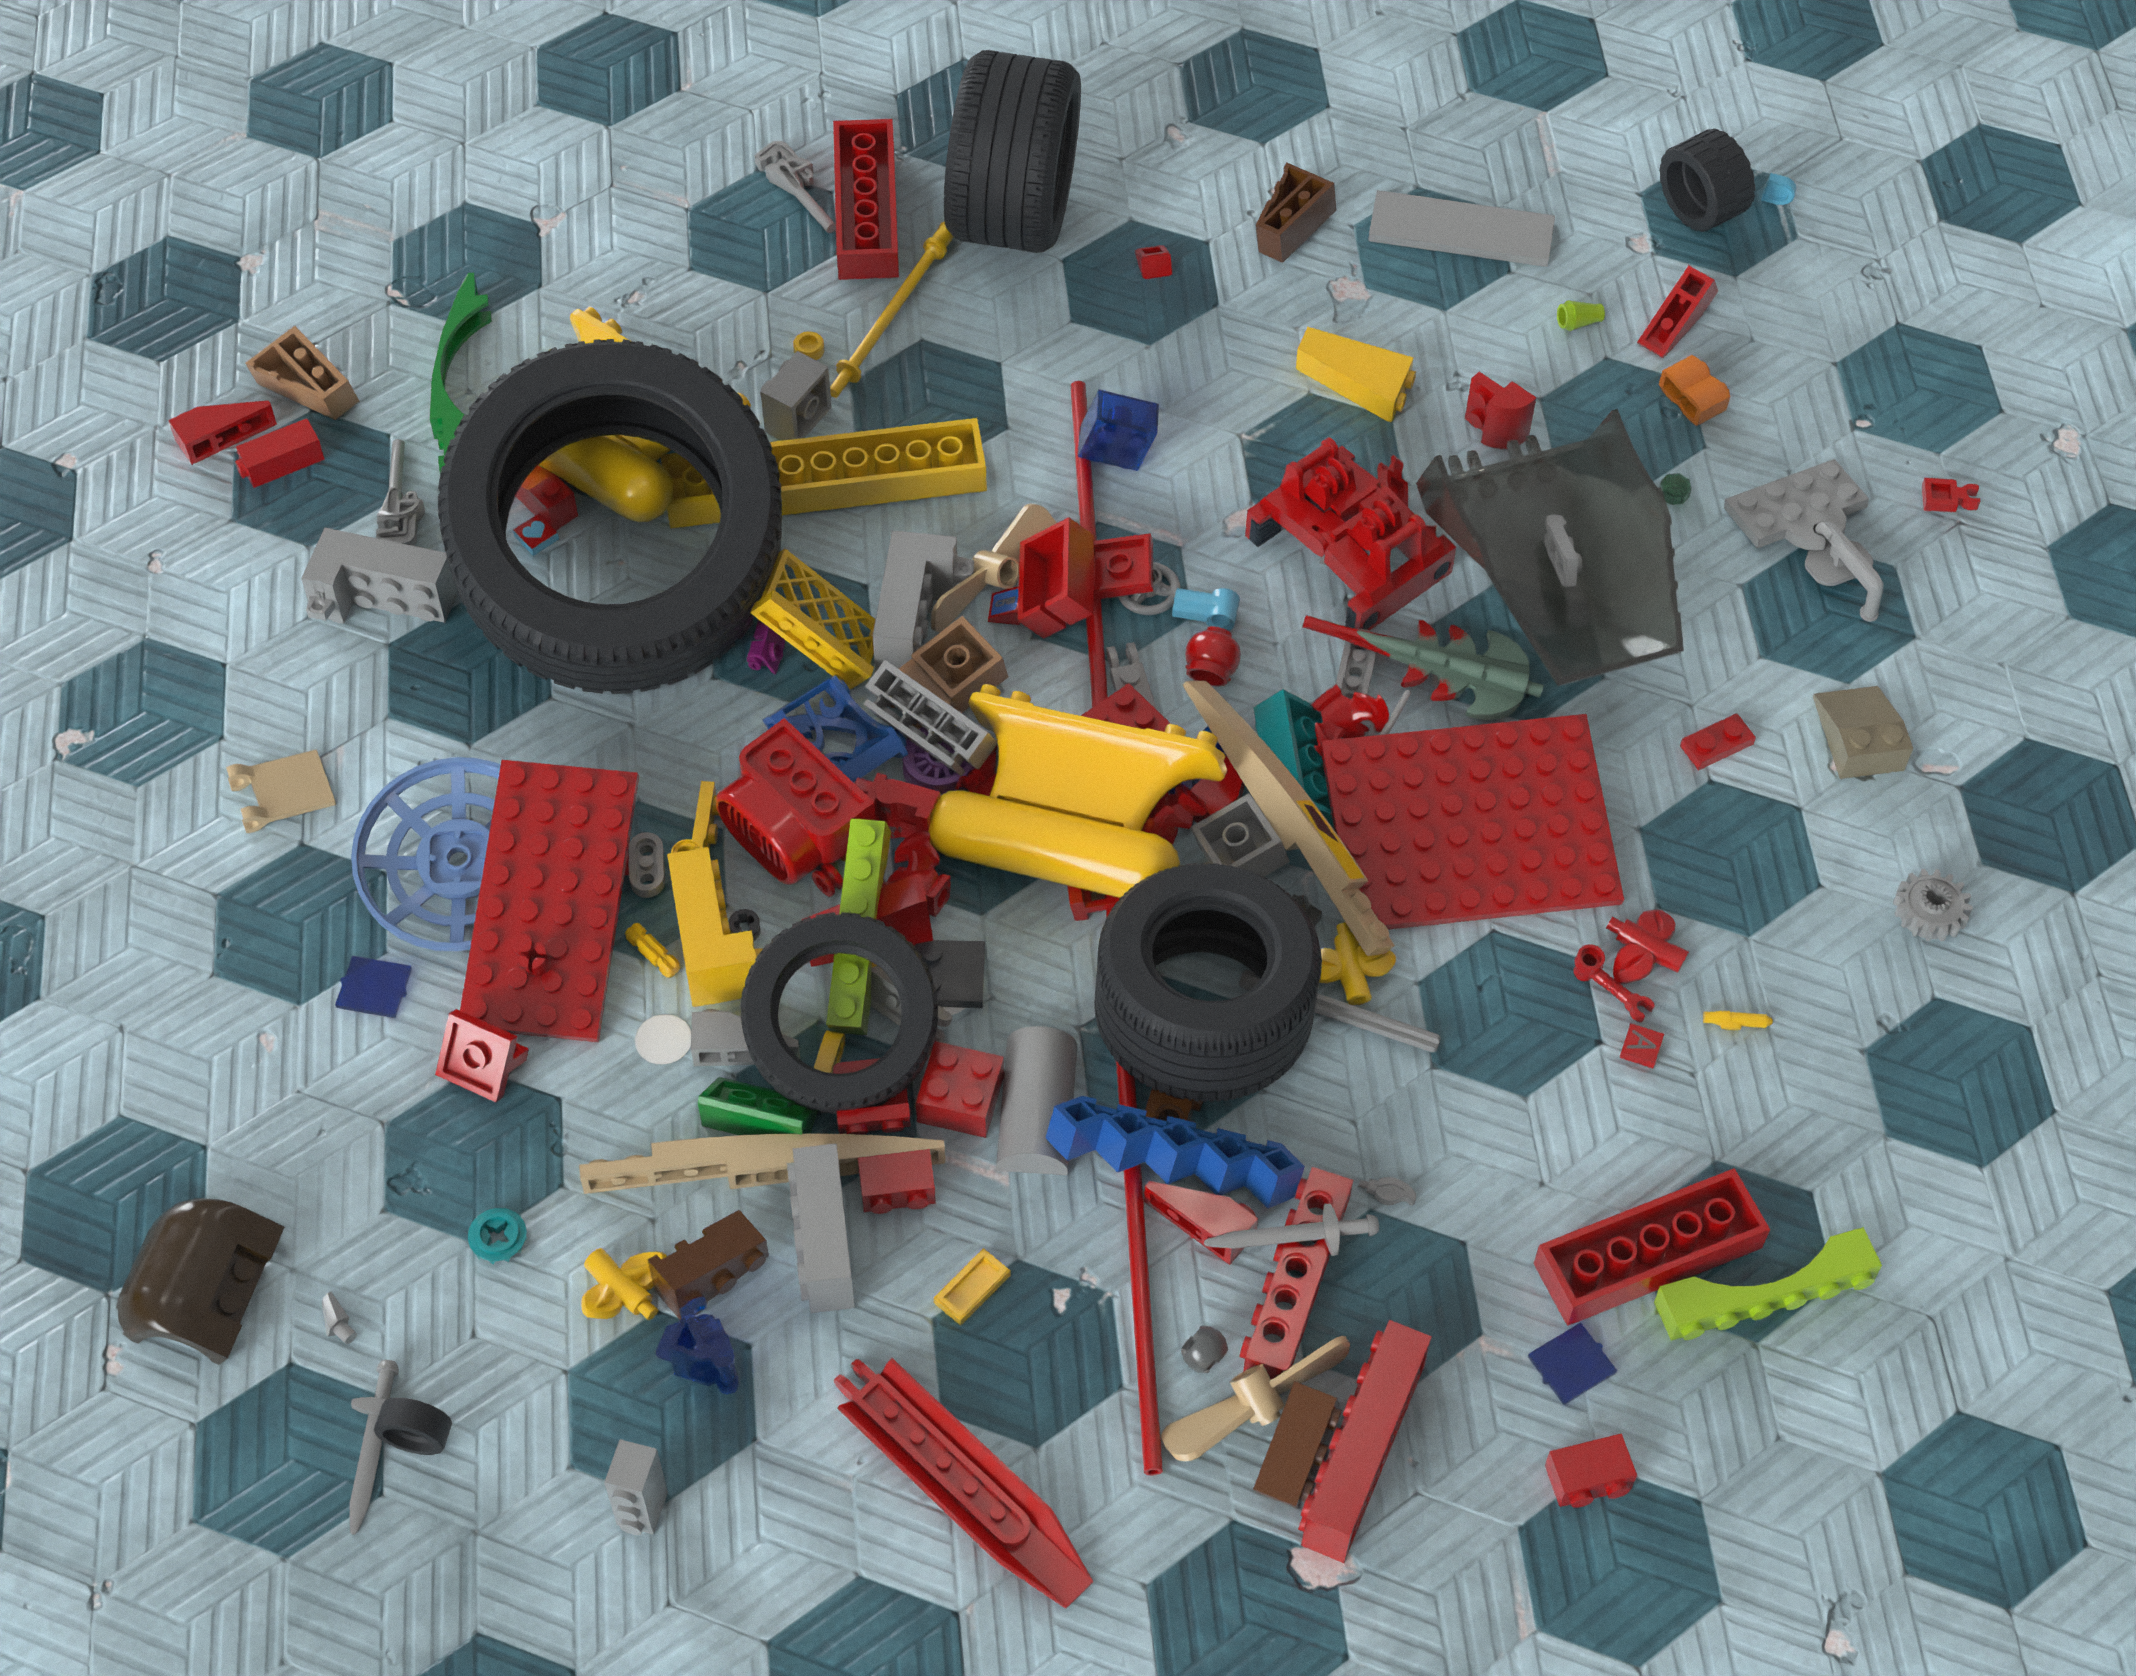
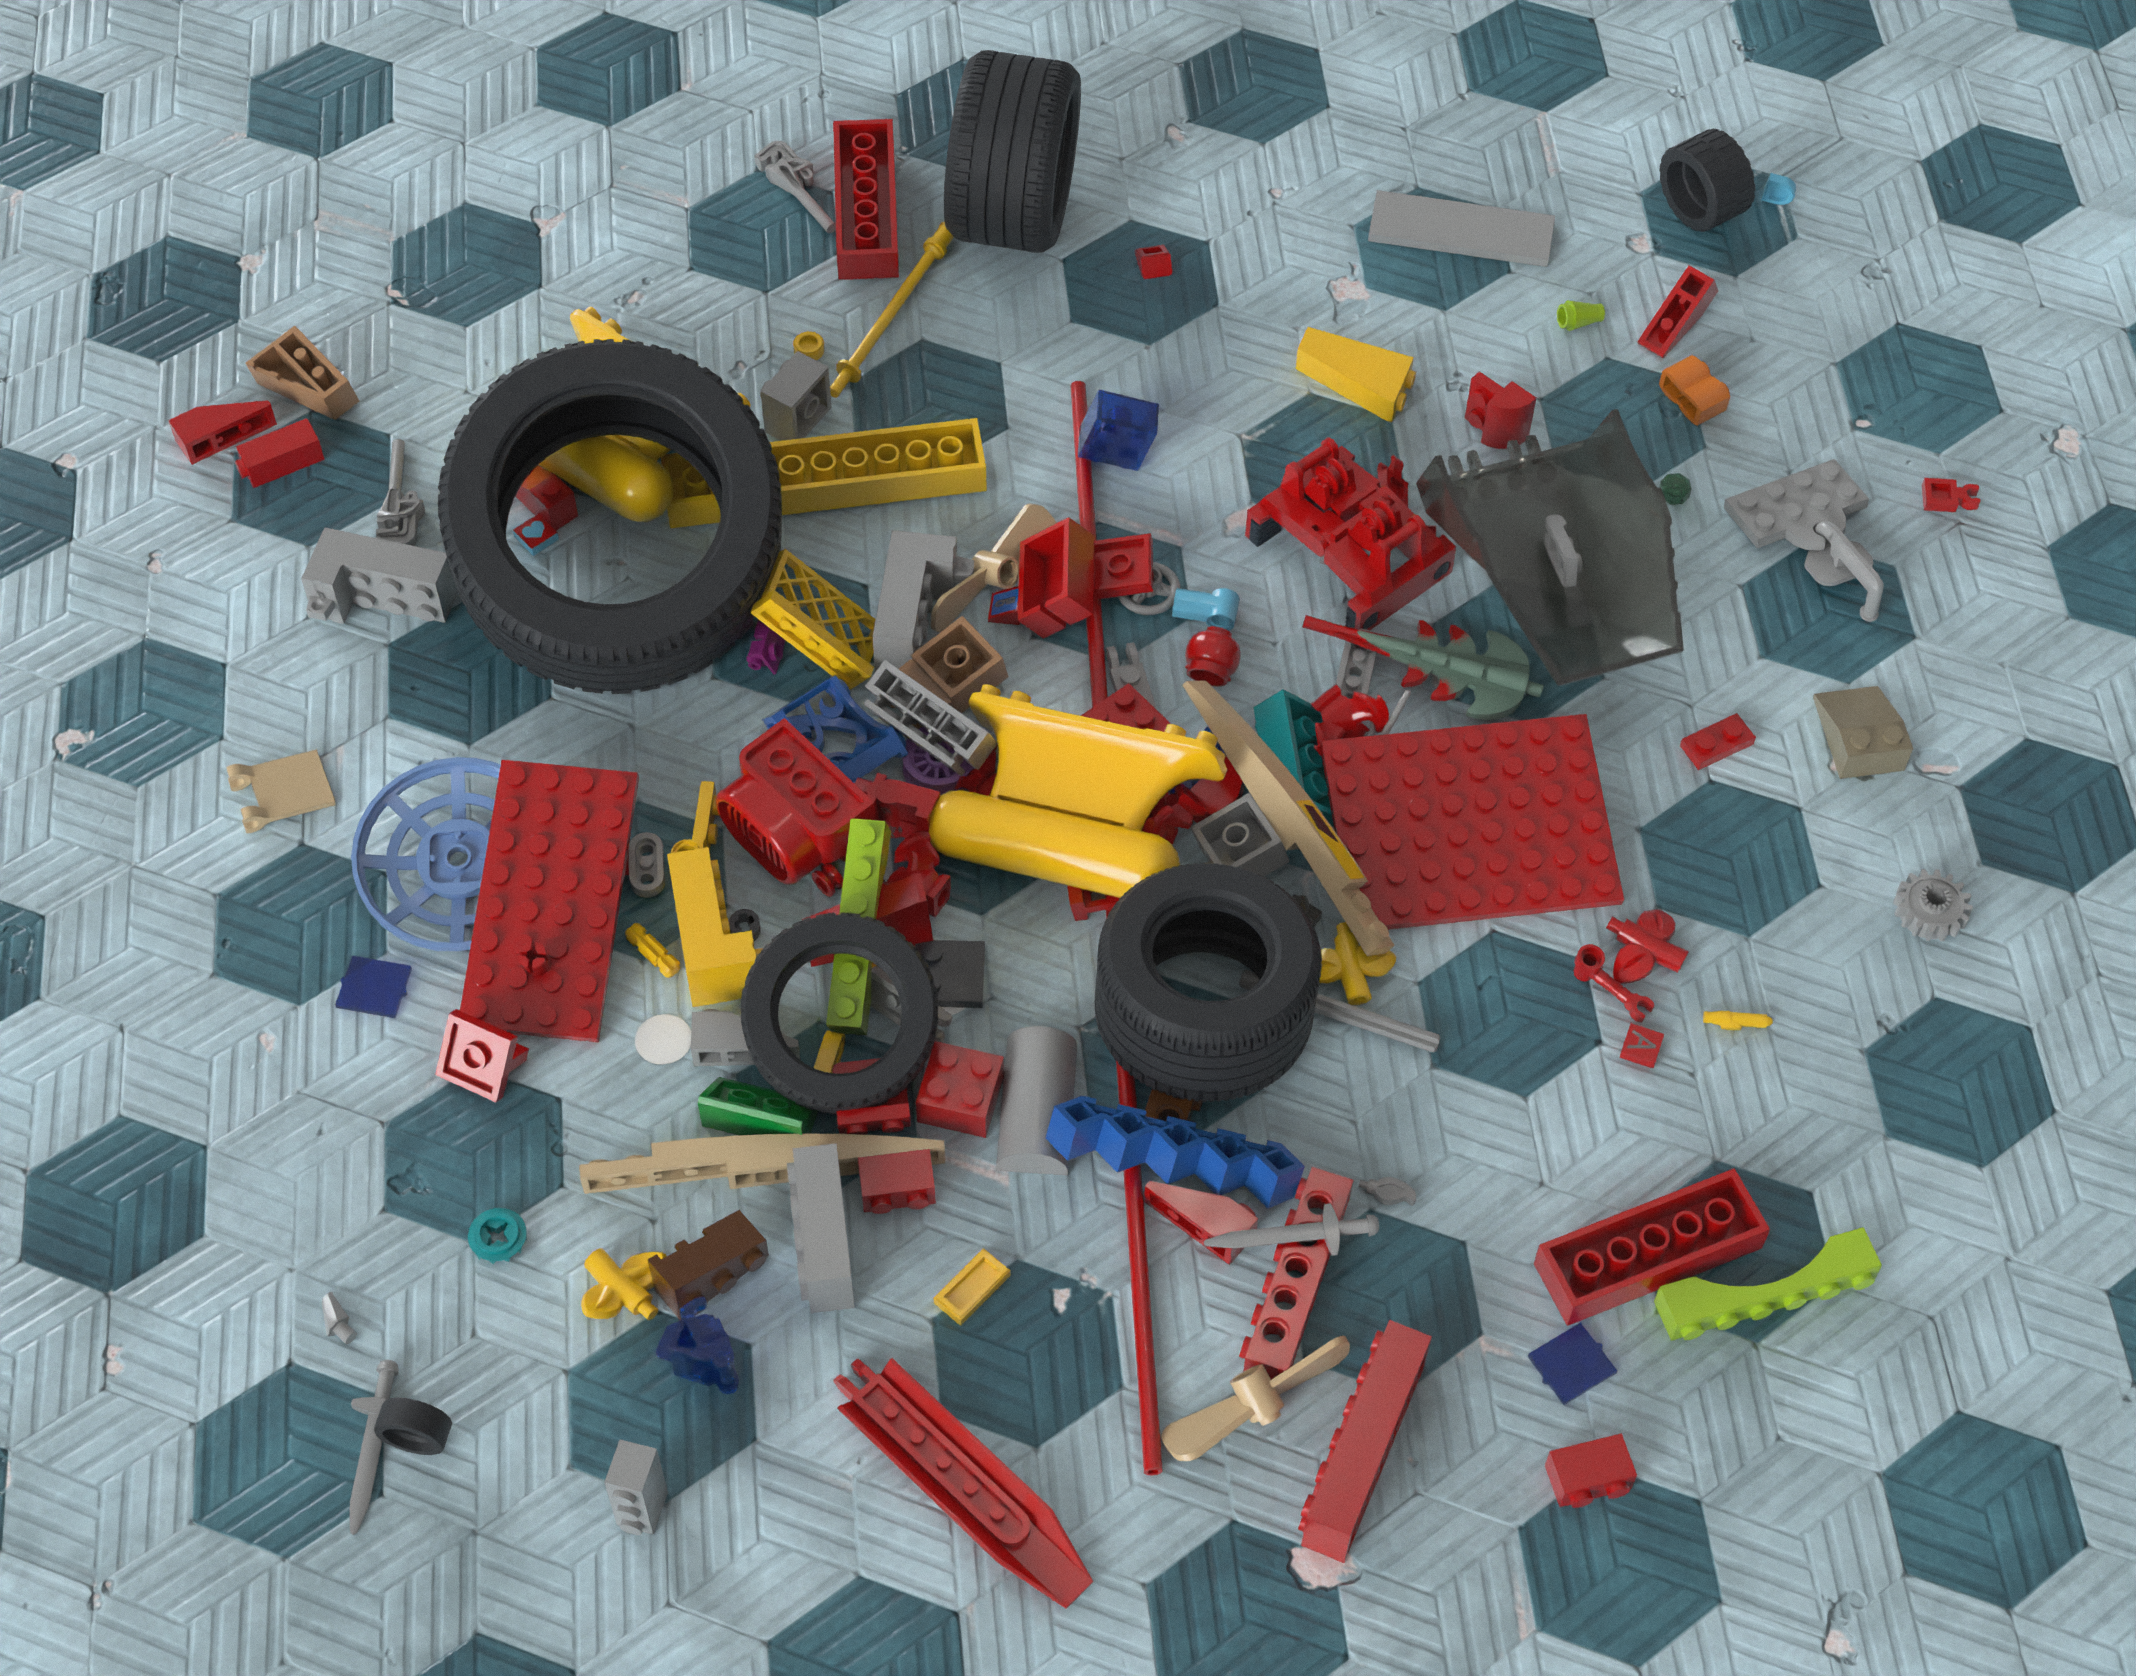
dark brown piece [115,1198,285,1365] -> none
green slope [430,272,492,472] -> none
dark grey piece [1181,1325,1228,1373] -> none
reddish brown wedge [1253,1381,1342,1509] -> none
reddish brown wedge [1256,162,1337,263] -> none

